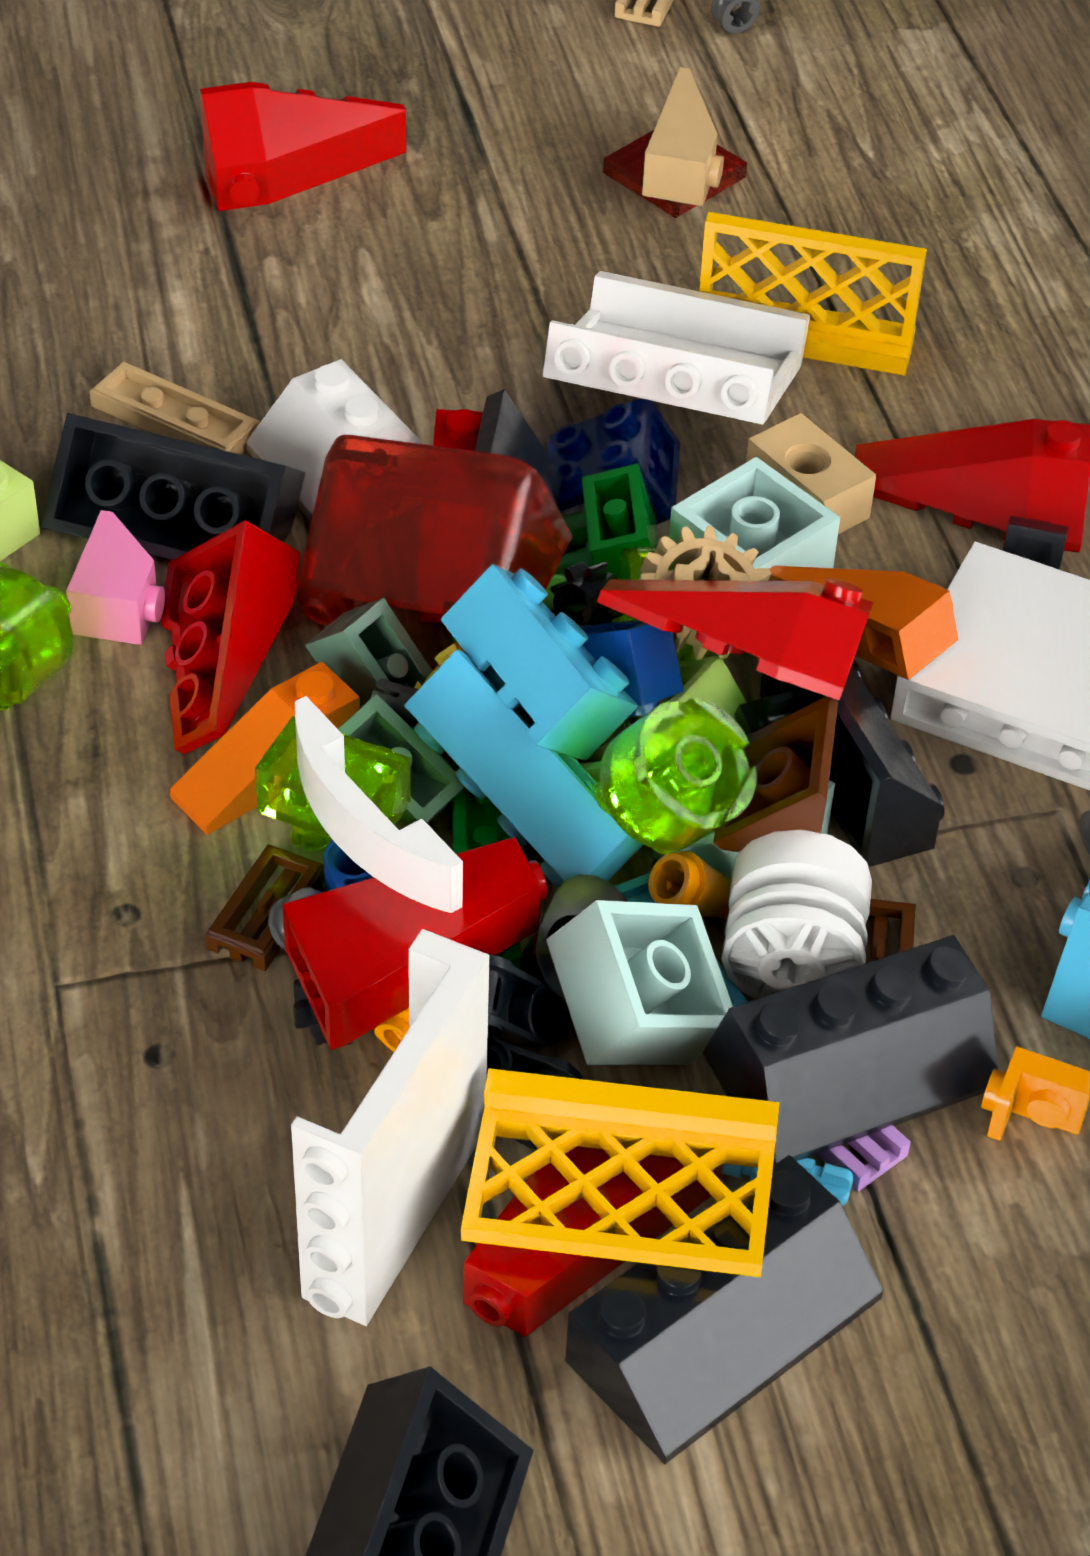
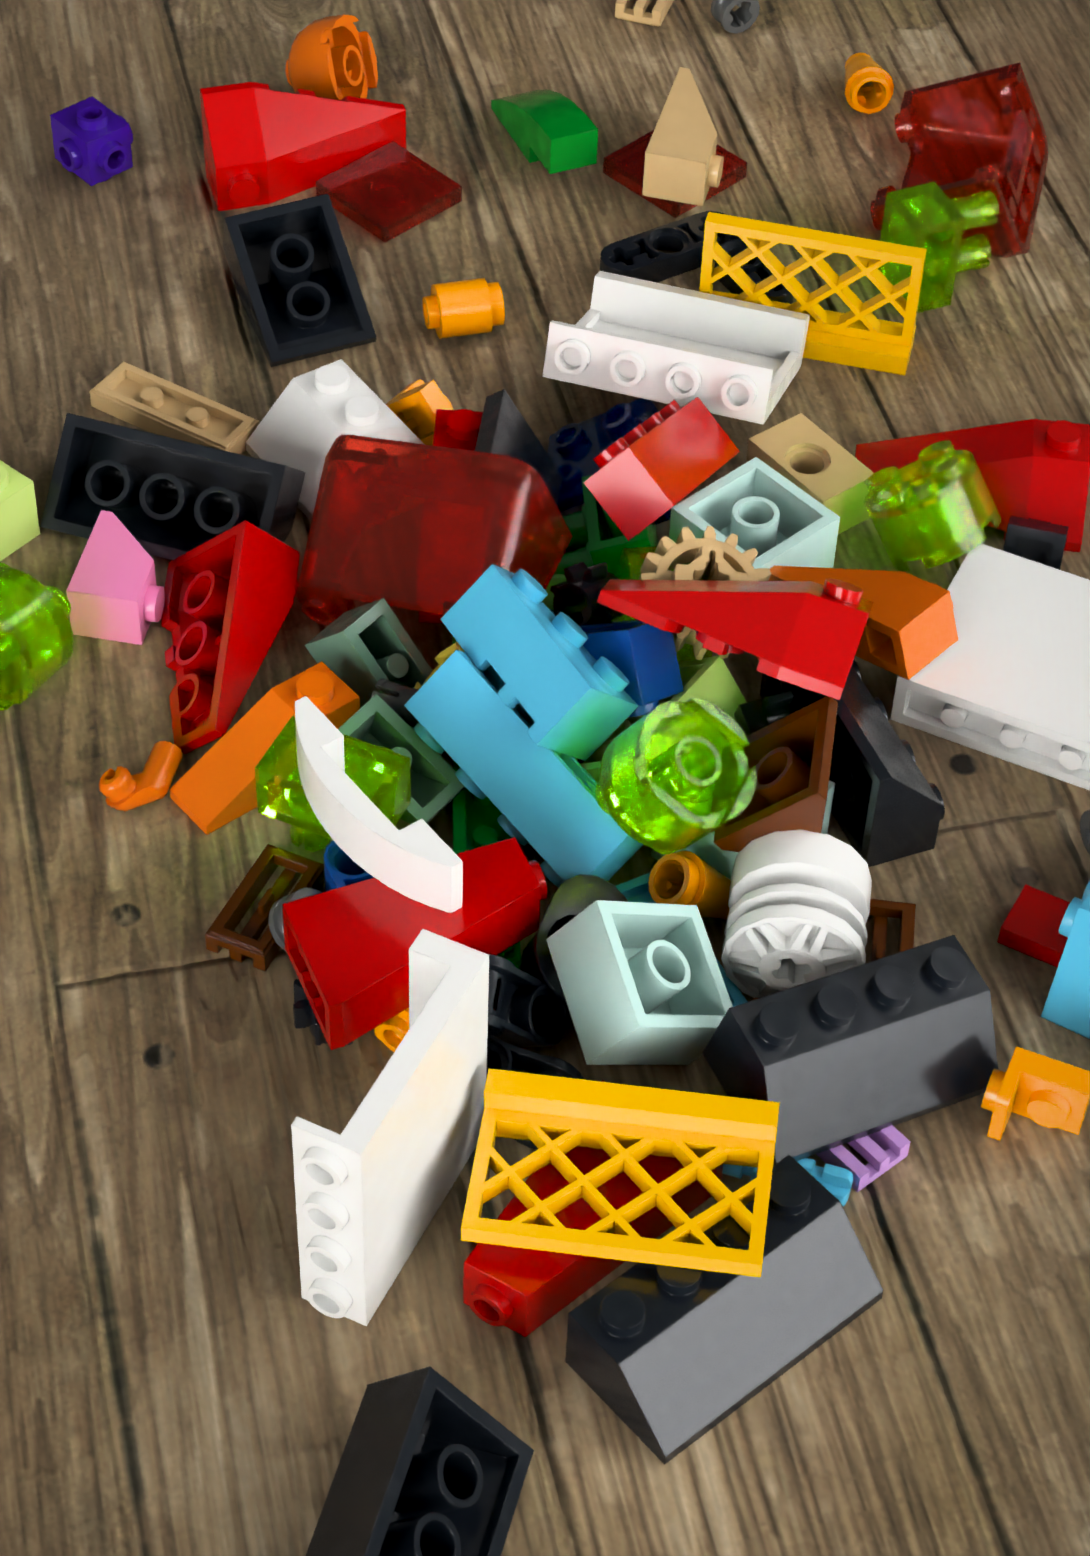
none -> dark purple brick [50,96,133,186]
none -> orange arm [99,741,183,812]
none -> black slope [223,194,376,367]
none -> orange cylinder [285,15,378,100]
none -> clear red tile [316,141,462,242]
none -> light orange bracket [386,379,453,448]
none -> light orange brick [422,278,505,339]
none -> green slope [491,89,598,174]
none -> brick [583,397,740,541]
none -> black beam [600,211,794,304]
none -> light orange cone [845,53,894,114]
none -> clear neon green brick [864,440,1001,571]
none -> clear red windscreen [870,62,1048,258]
none -> clear neon green brick [878,182,999,313]
none -> red tile [997,884,1070,968]

